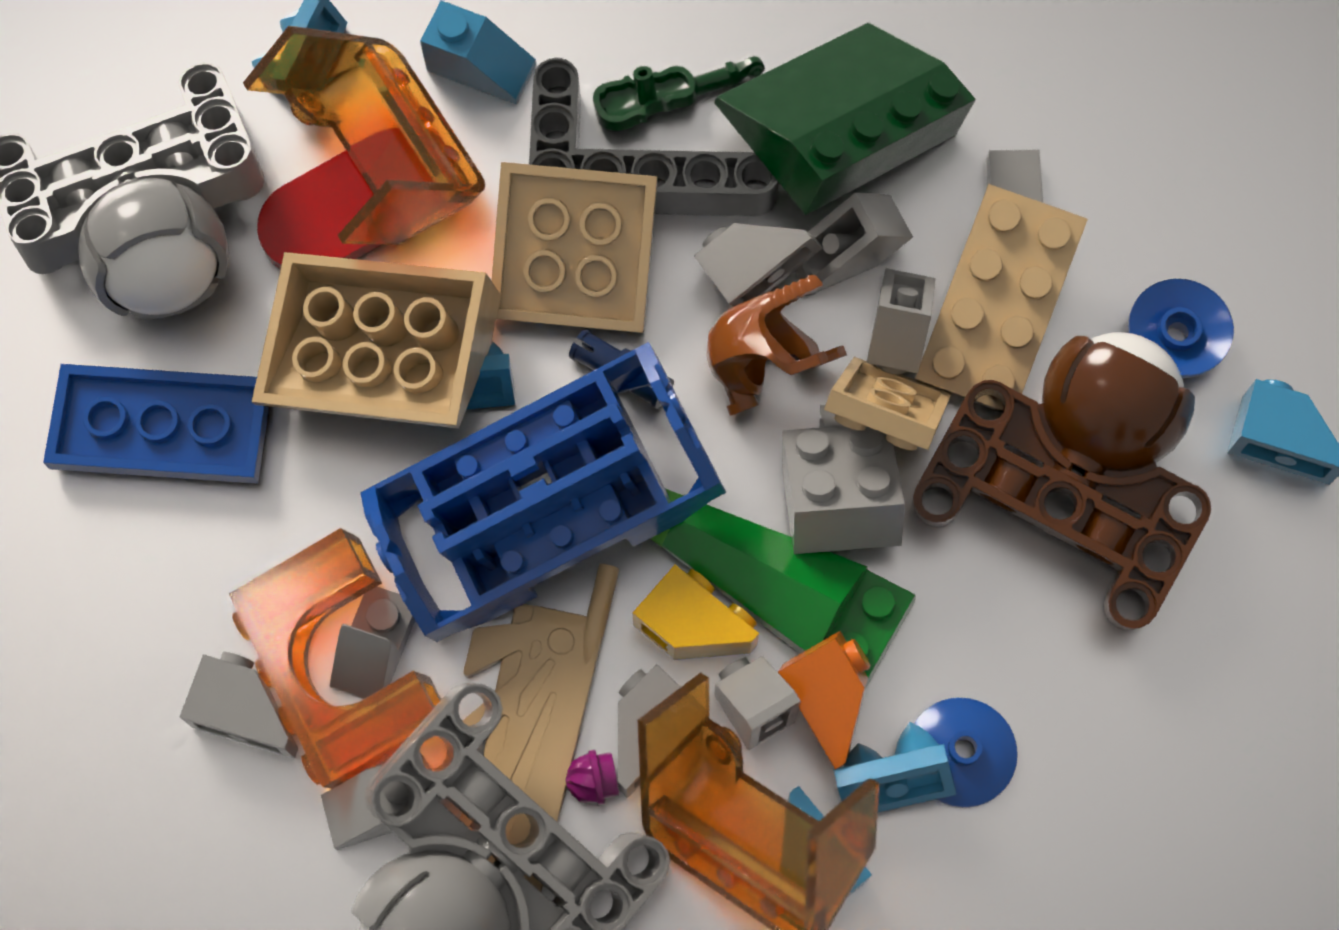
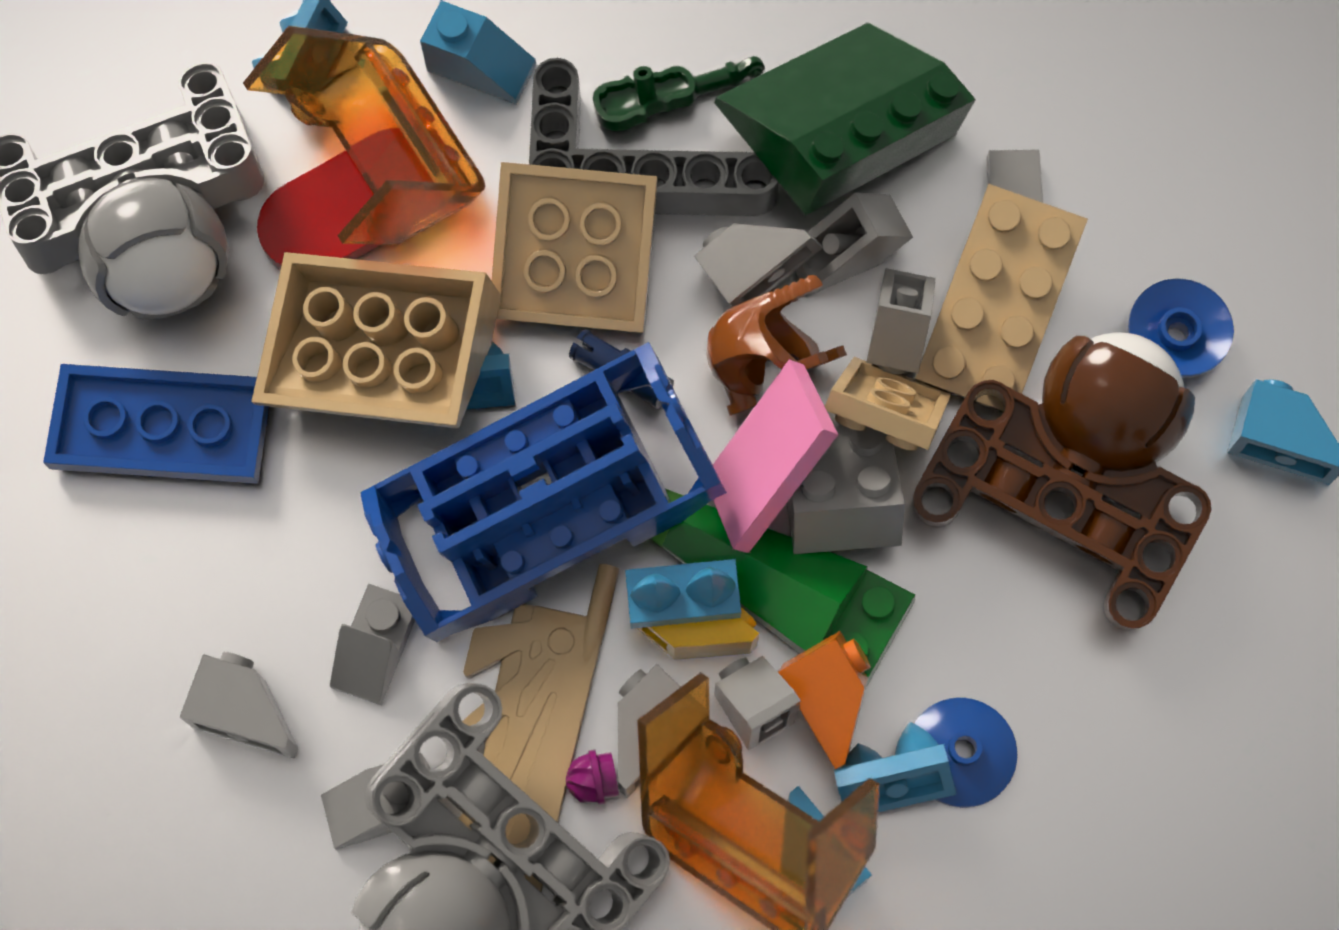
clear orange arch [229,528,441,789] -> none
none -> dark azure tile [625,559,741,629]
none -> bright pink tile [713,360,838,553]

